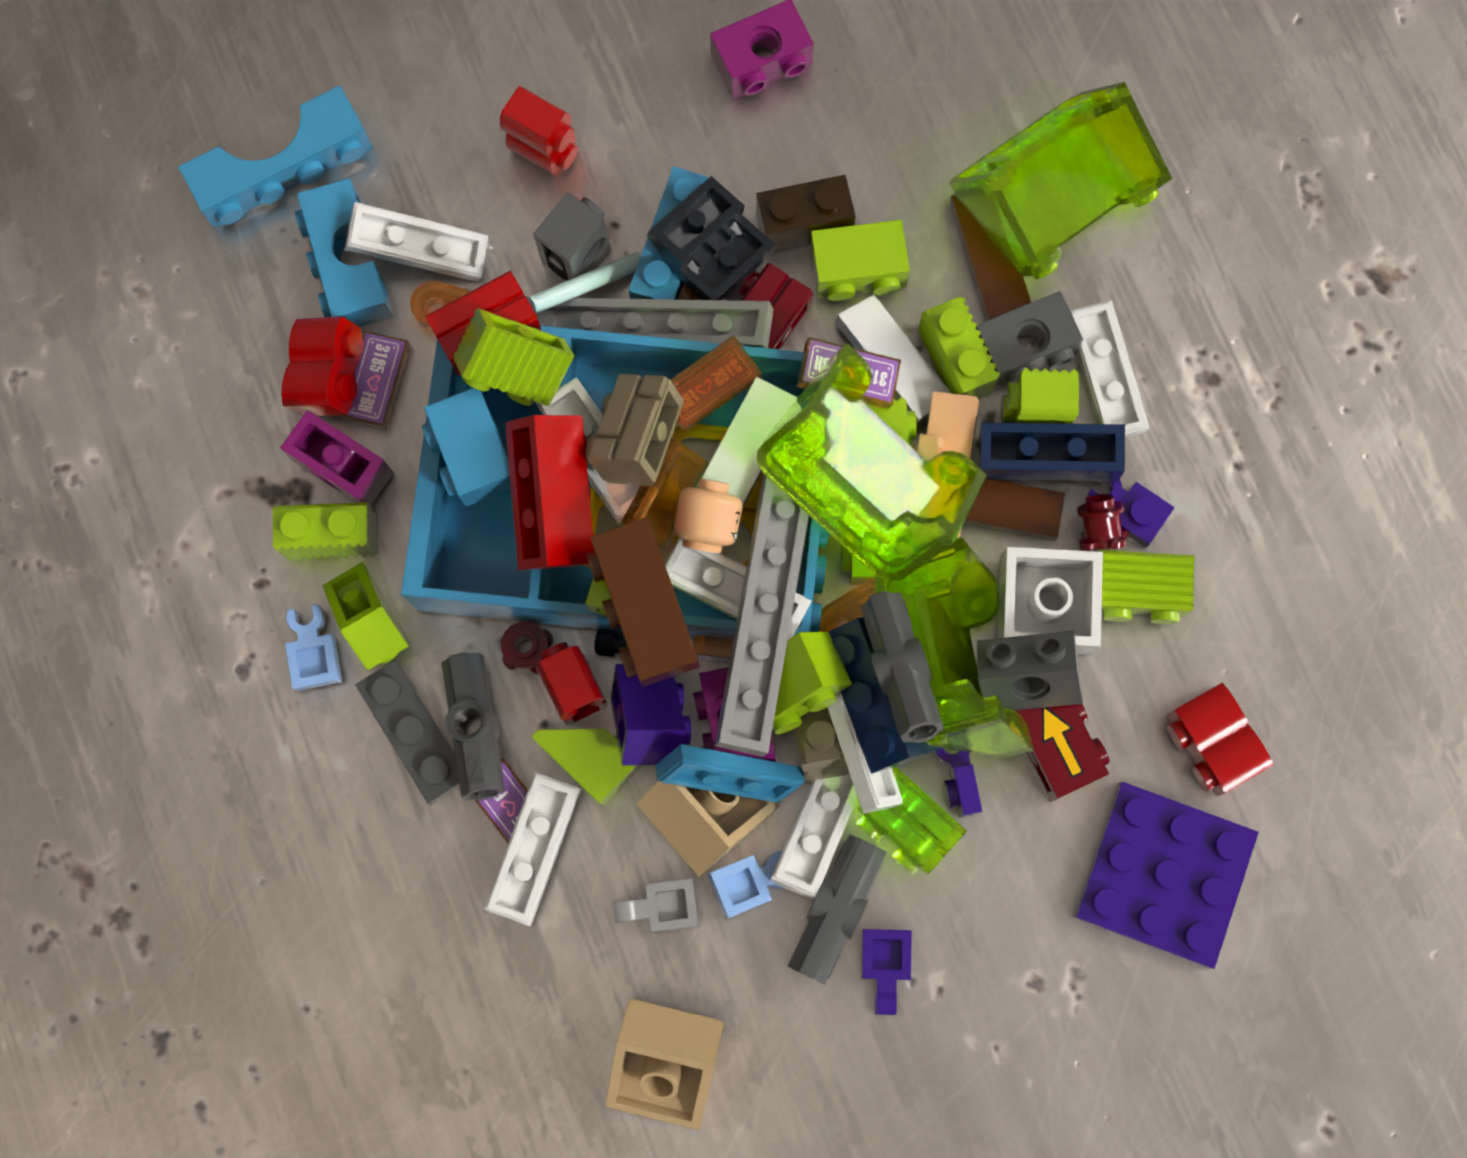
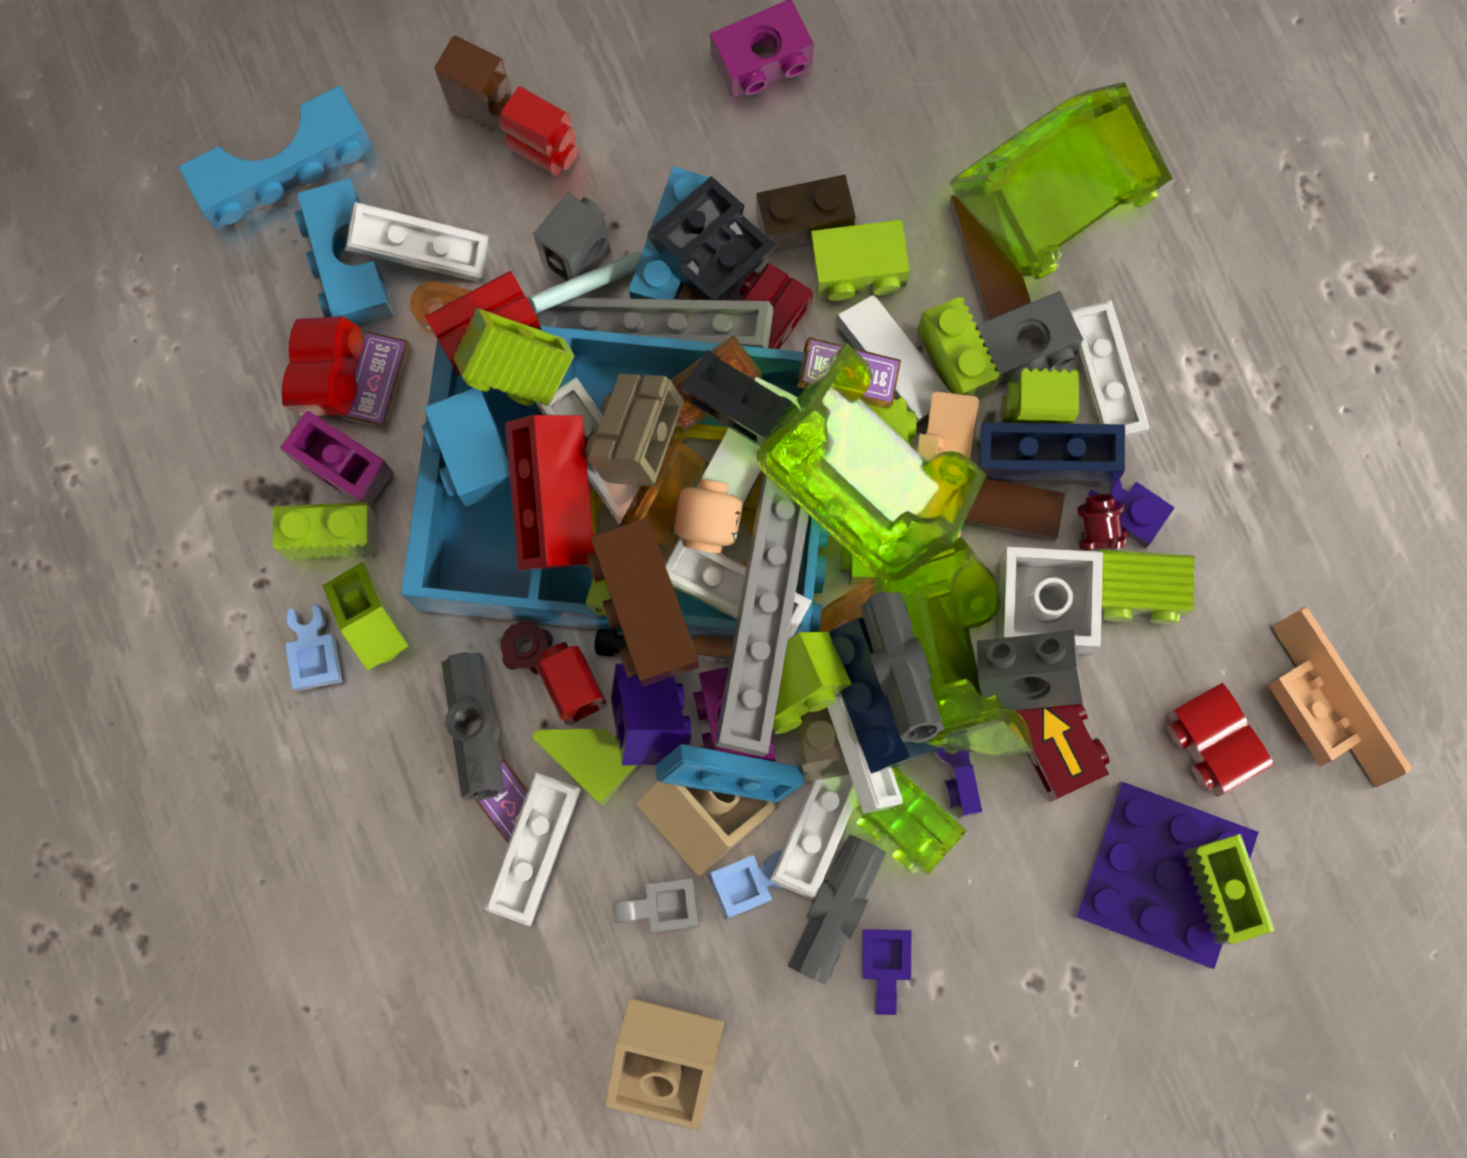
dark grey plate [355,660,460,805] -> none
none -> reddish brown brick [434,35,513,131]
none -> black hinge [682,350,794,450]
none -> lime brick [1183,834,1275,944]
none -> light nougat bracket [1268,607,1412,787]

